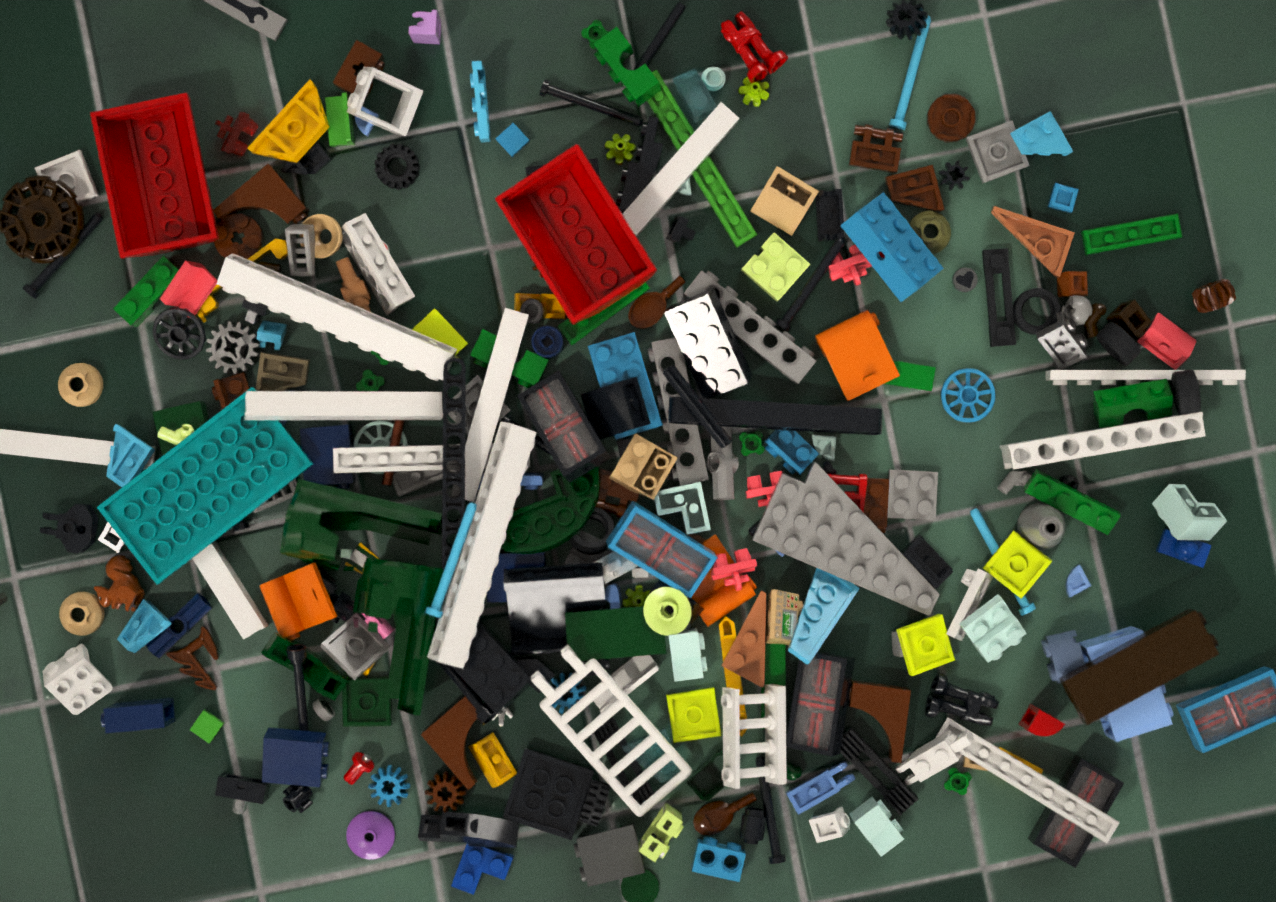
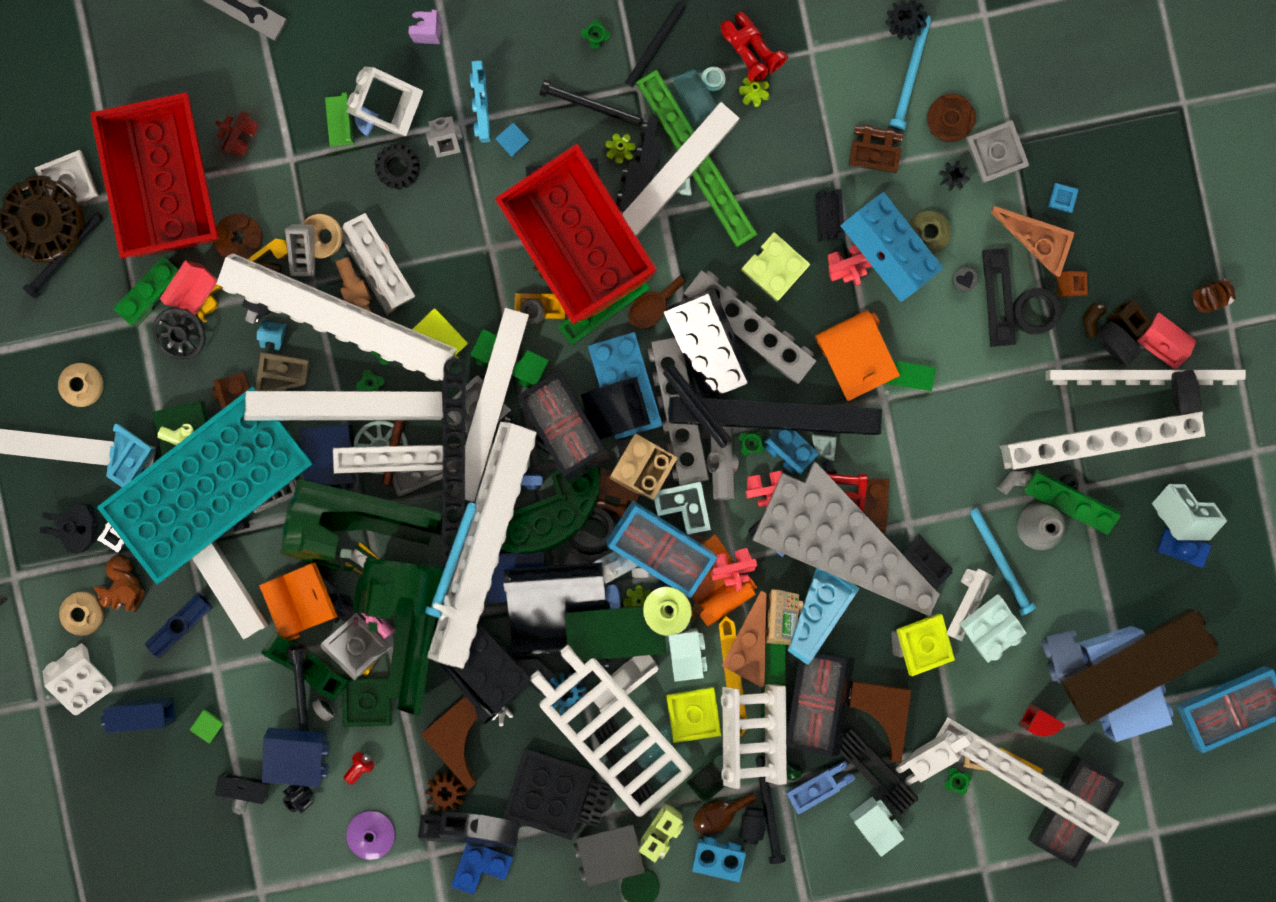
medium azure wing [117,599,171,653] -> none
reddish brown piece [166,626,219,690] -> none
light grey gear [206,321,260,374] -> none
reddish brown arch [213,164,310,225] -> none
yellow wing [247,79,330,163] -> none
black slope [280,140,334,175] -> none
reddish brown brick [333,40,385,97] -> none
dark azure gear [368,765,411,807] -> none
yellow slope [469,732,517,788] -> none
dark blue wheel [531,326,564,359] -> none
green arch [593,27,662,107] -> none
black tile [666,216,696,243] -> none
tan slope [750,166,819,236] -> none
black bar [775,238,845,332] -> none
white bracket [809,807,850,843] -> none
reddish brown wing [885,165,945,212] -> none
light grey plate [887,469,938,520] -> none
black piece [924,672,999,726] -> none
dark azure wheel [941,368,995,423] -> none
neon yellow tile [983,530,1053,599] -> none
medium azure wing [1010,111,1073,156] -> none
flat silver bracket [1036,312,1088,370] -> none
light grey piece [1061,295,1093,326] -> none
light blue tile [1066,564,1091,598] -> none
green tile [1081,214,1182,255] -> none
green arch [1093,379,1173,428] -> none
none -> light grey brick [426,116,463,158]
none -> white bar [433,595,463,621]

